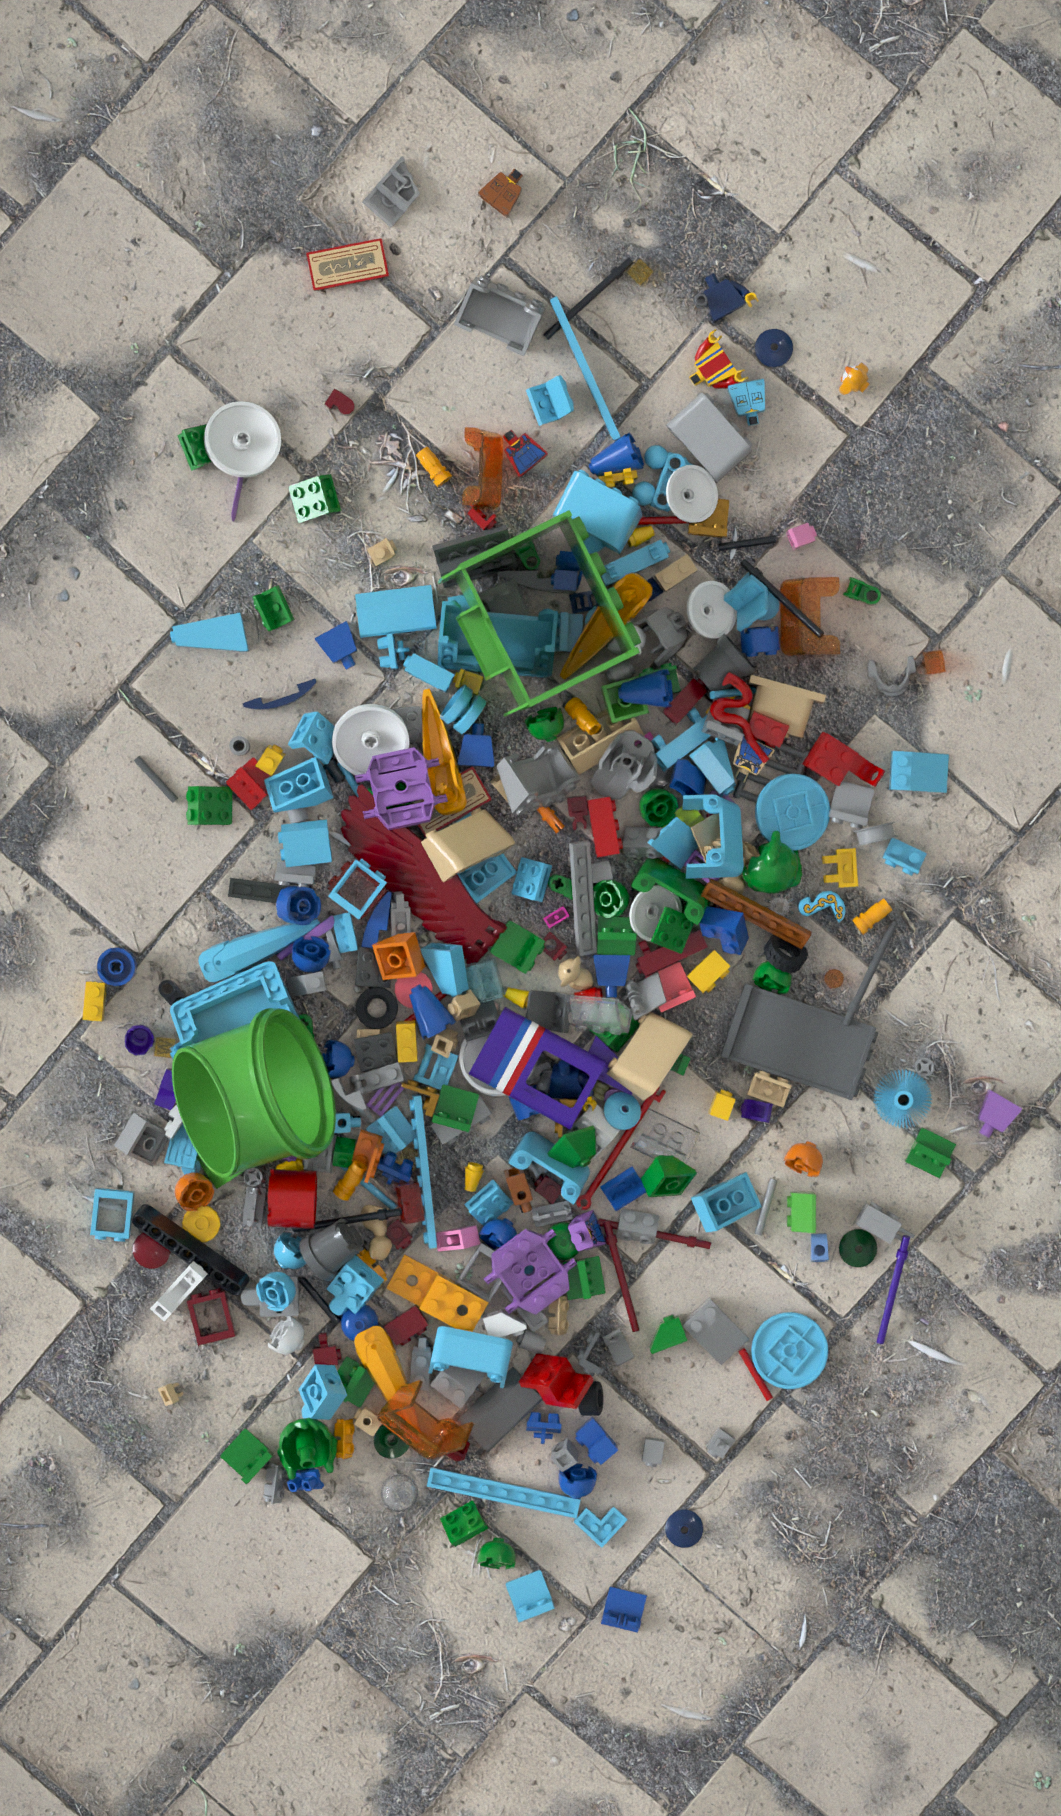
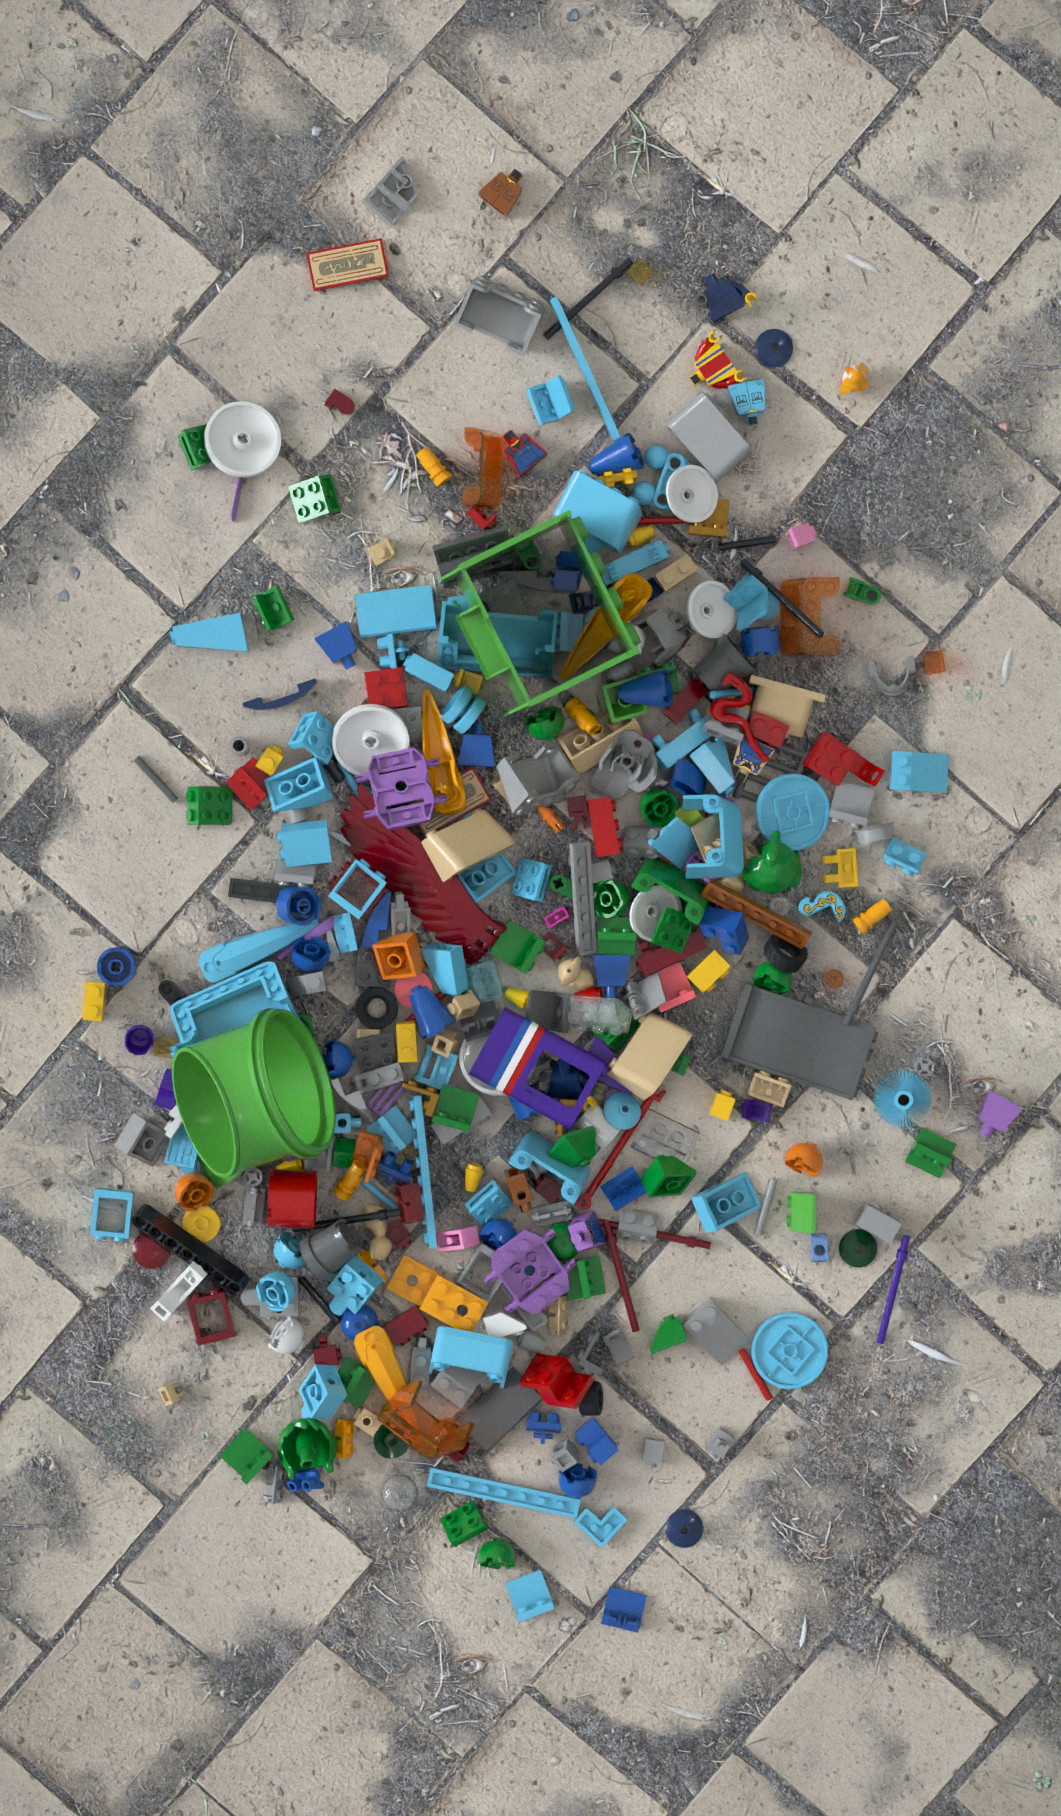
none -> red brick [364,667,408,709]

